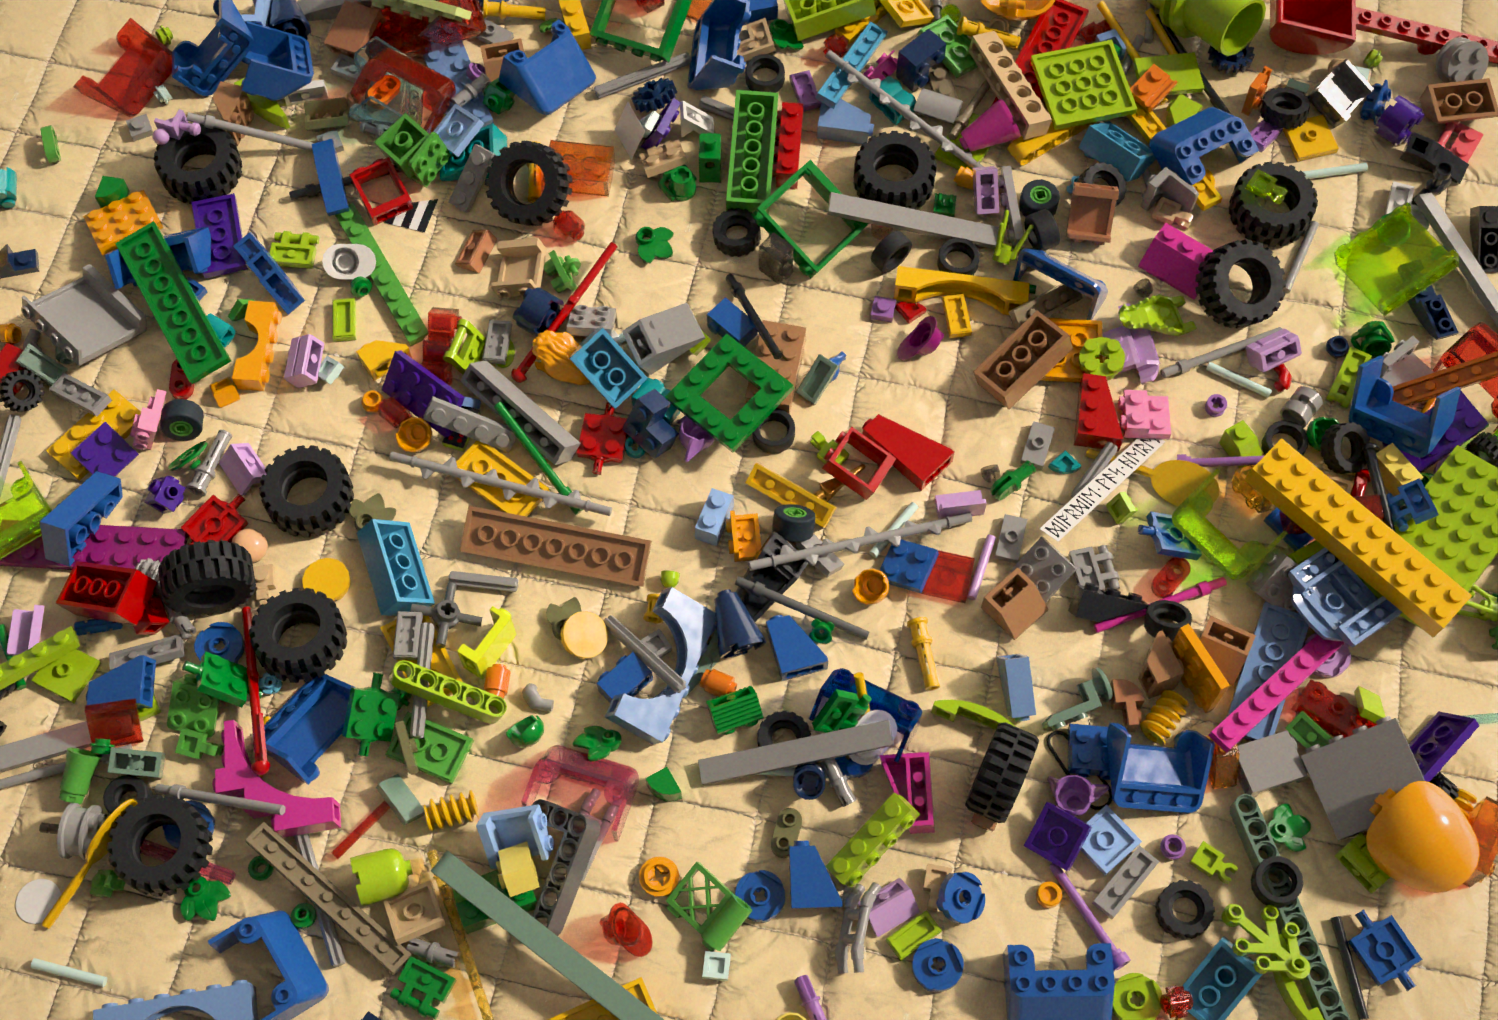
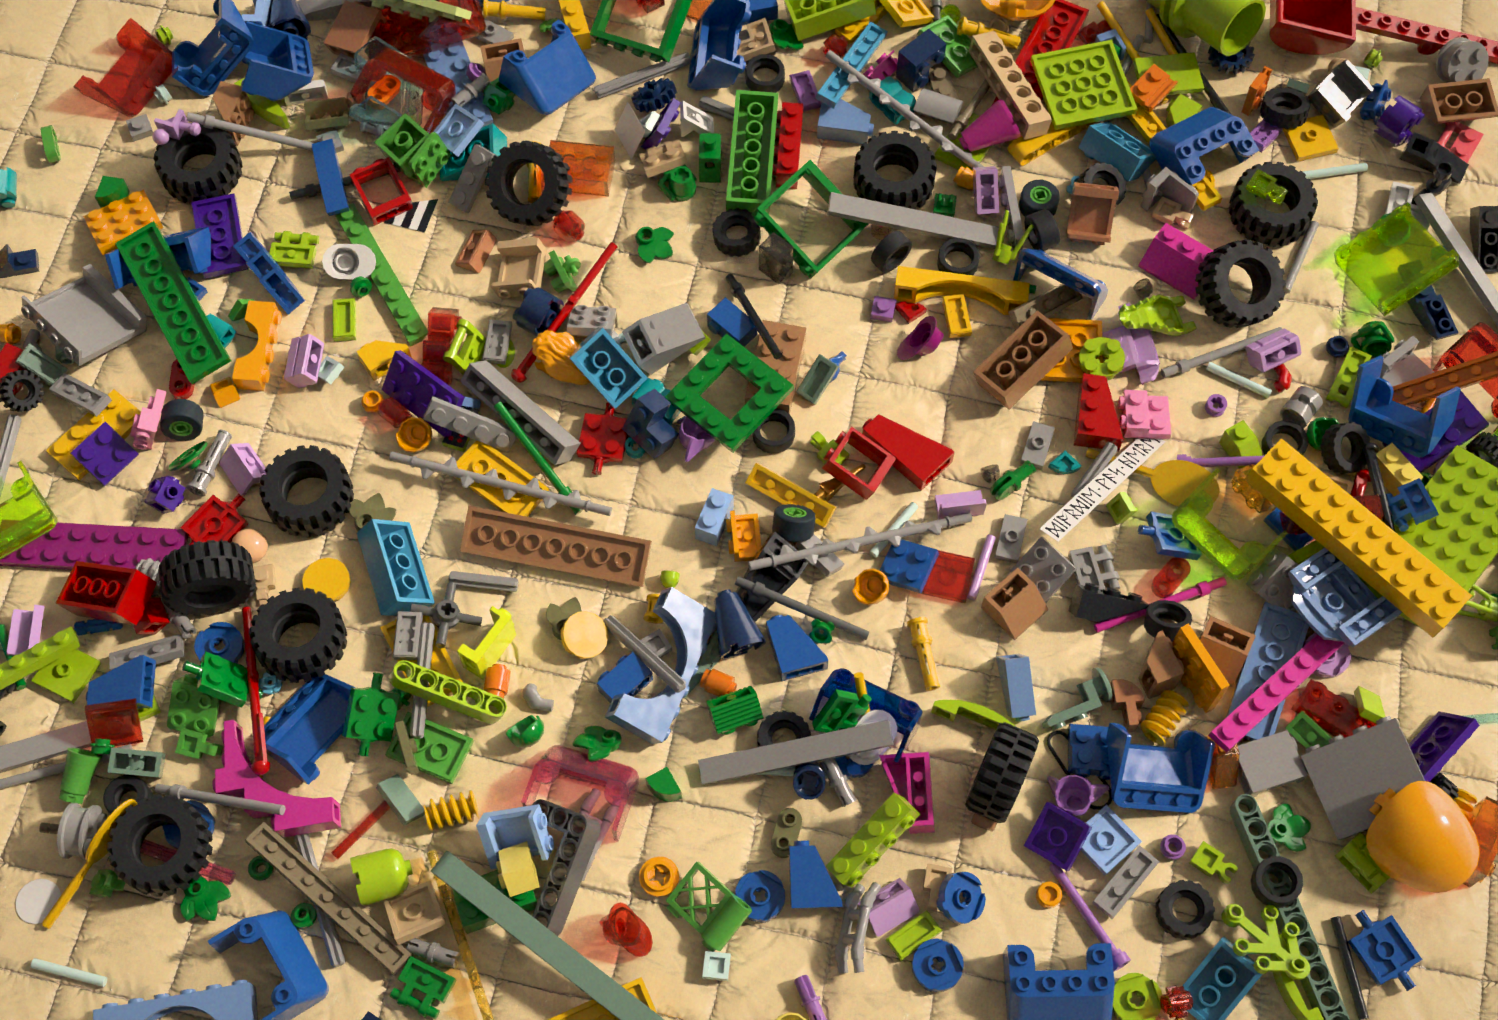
blue wedge [40,471,123,567] -> none

